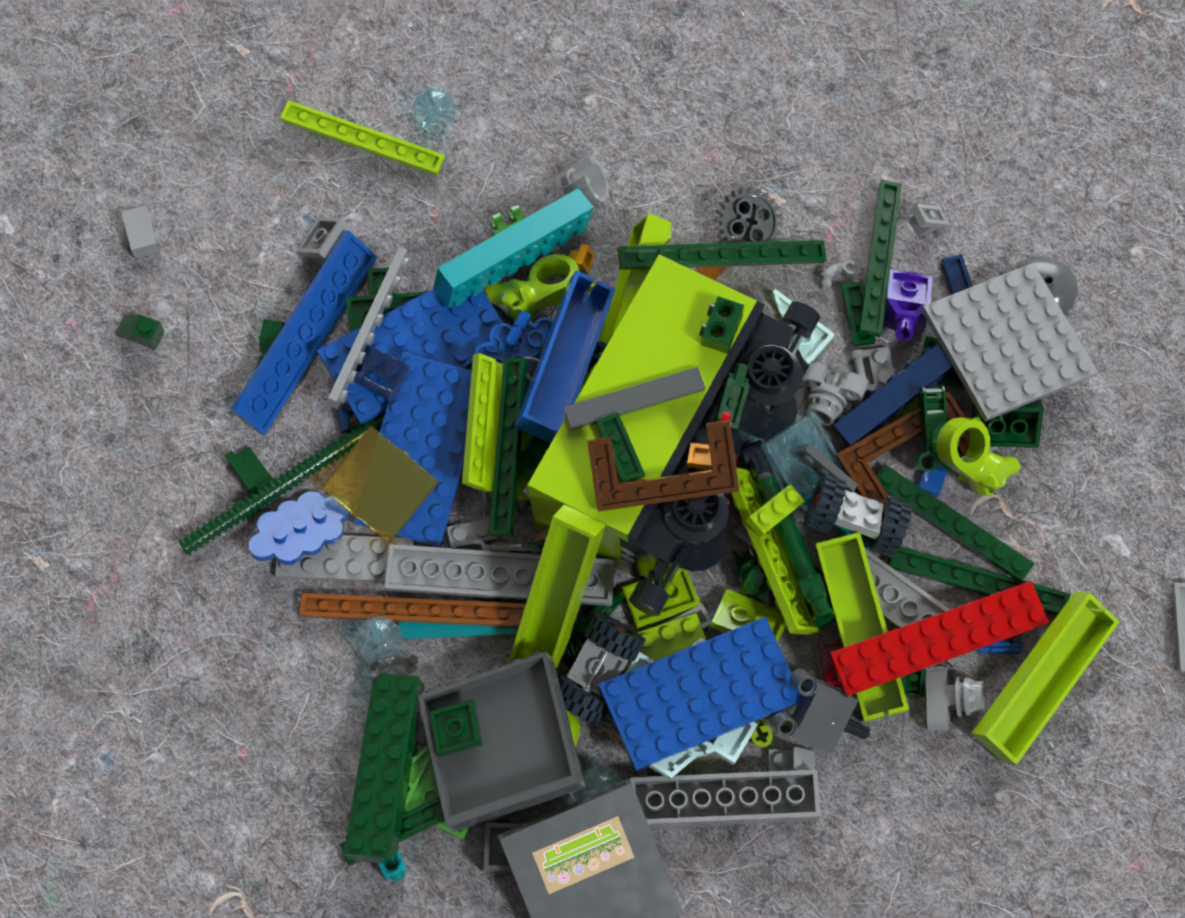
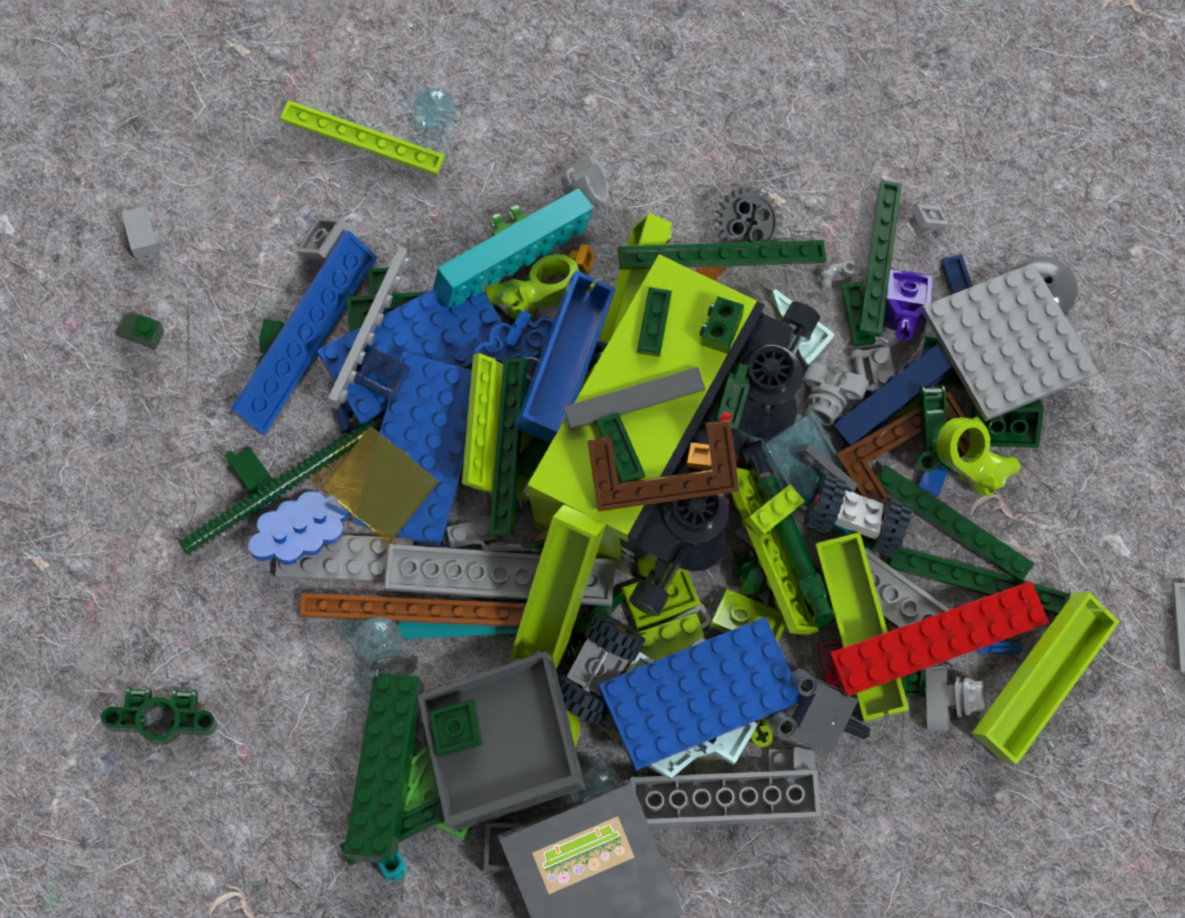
none -> dark green piece [101,687,218,745]
none -> dark green tile [637,287,672,357]

